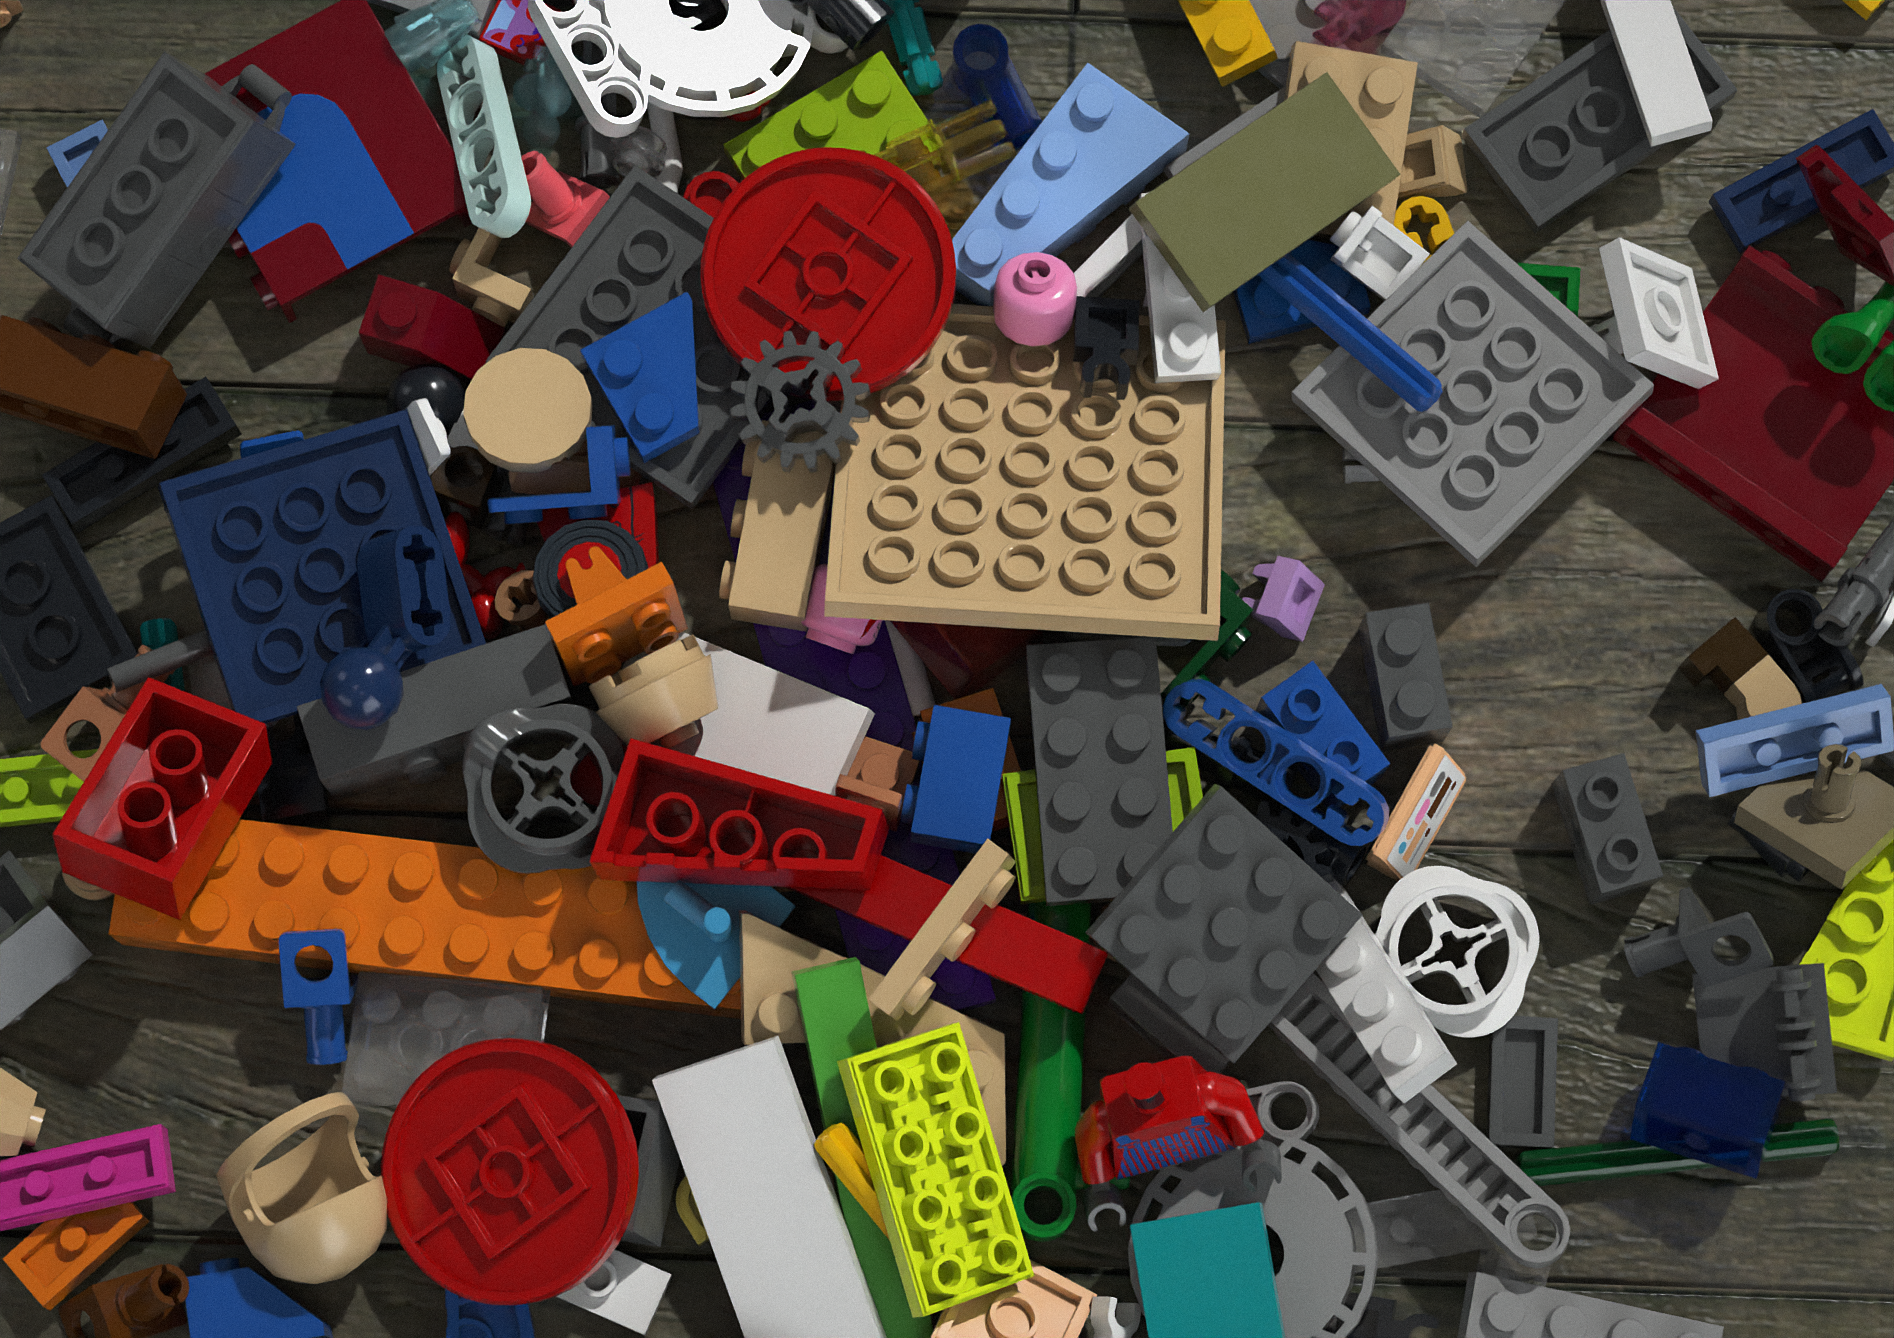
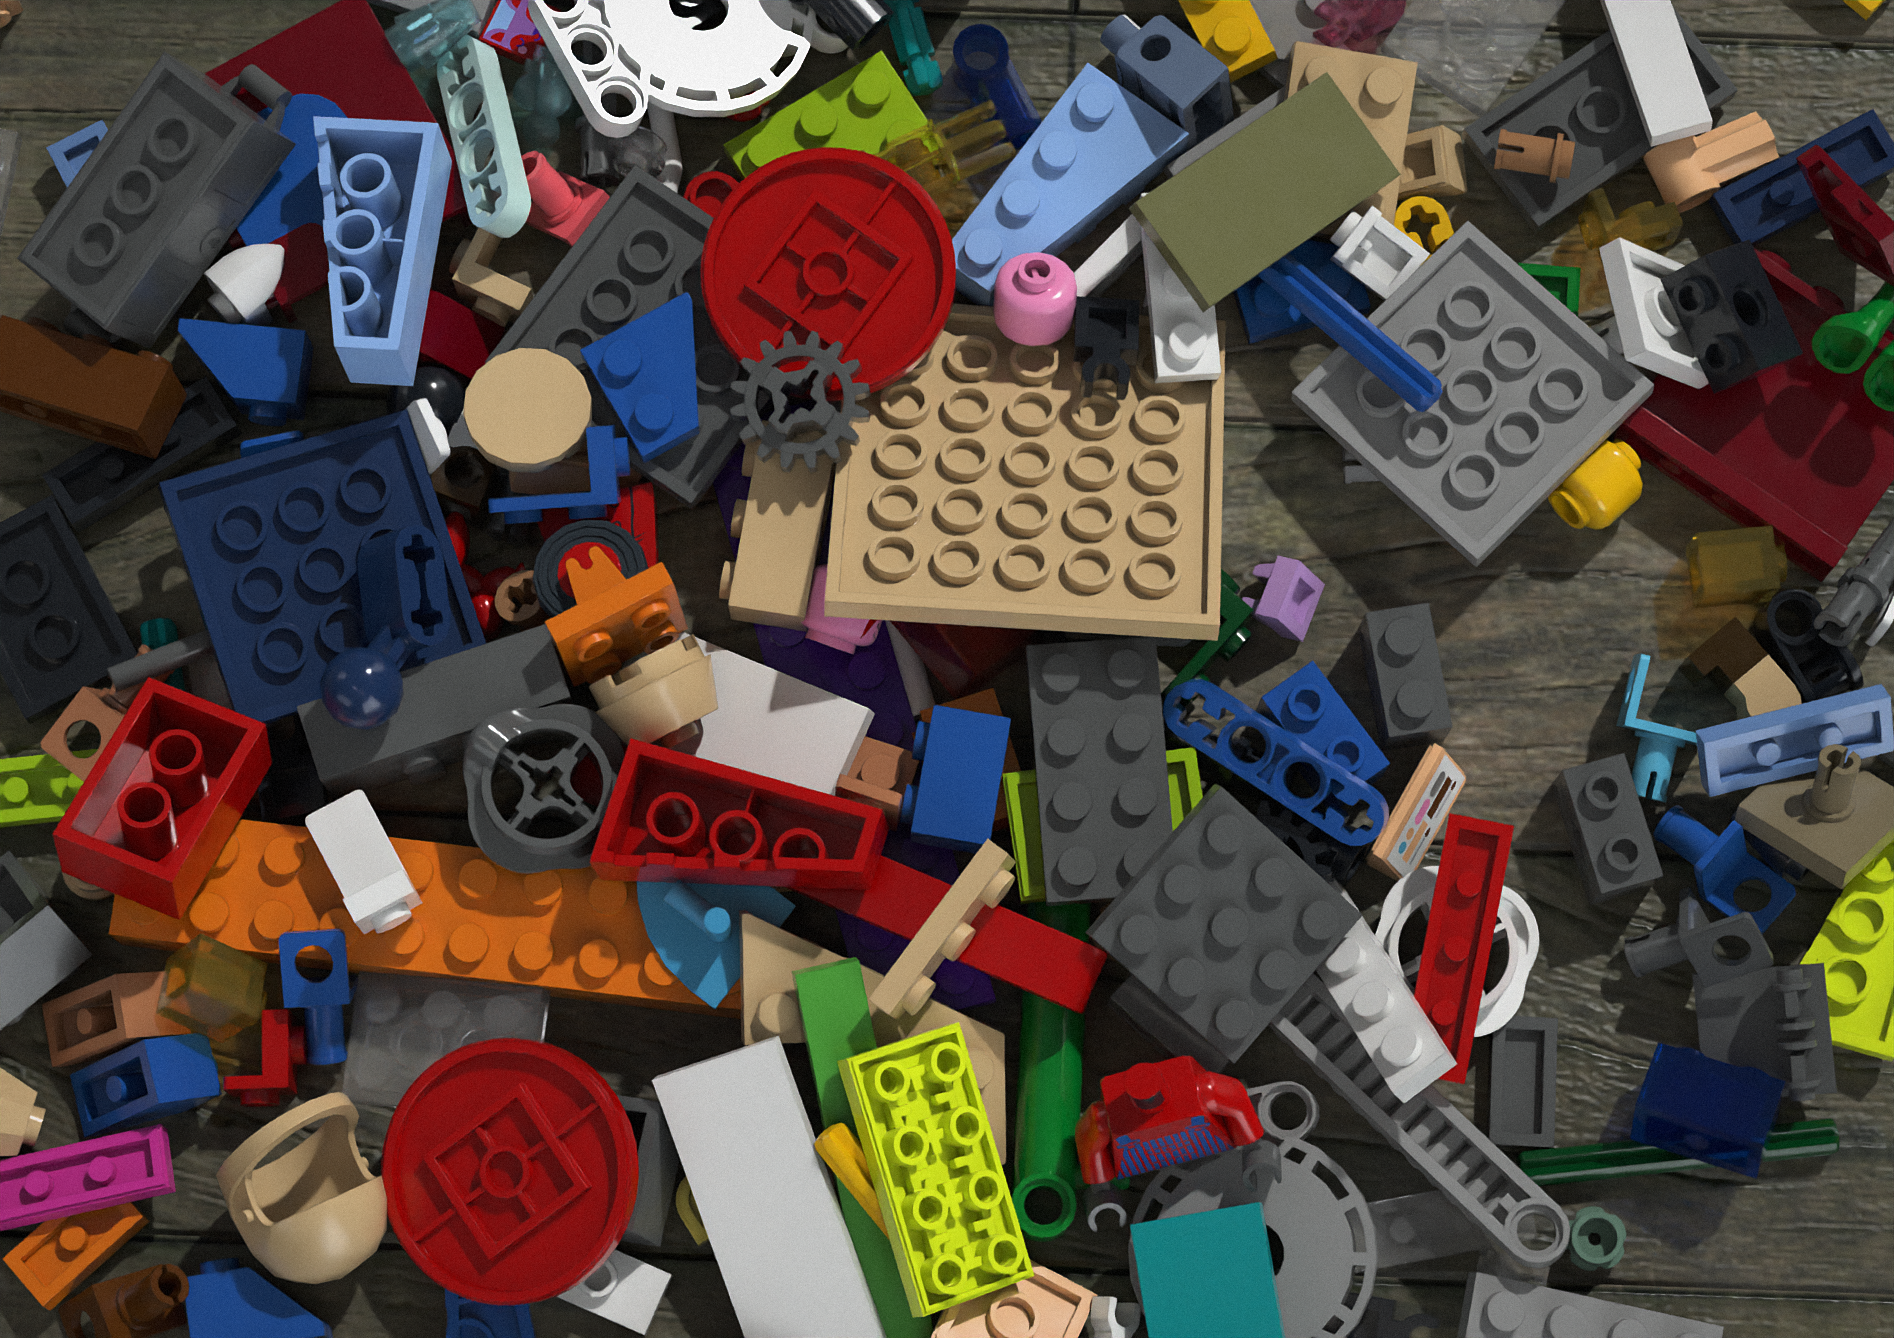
none -> nougat slope [42,970,191,1067]
none -> blue slope [70,1032,222,1137]
none -> clear yellow brick [156,933,268,1043]
none -> blue slope [178,318,314,426]
none -> white plate [204,244,285,327]
none -> red bracket [223,1009,307,1107]
none -> white bracket [305,789,423,934]
none -> light blue wedge [313,116,452,386]
none -> sand blue torso [1100,14,1234,152]
none -> red plate [1414,813,1514,1085]
none -> medium nougat pin [1494,129,1575,183]
none -> yellow head [1548,439,1643,530]
none -> sand green plate [1566,1206,1627,1271]
none -> clear yellow bracket [1578,188,1683,264]
none -> medium azure bracket [1616,653,1697,803]
none -> light nougat piece [1643,111,1779,214]
none -> blue bracket [1653,805,1796,935]
none -> black brick [1660,239,1803,394]
none -> clear yellow brick [1685,526,1787,609]

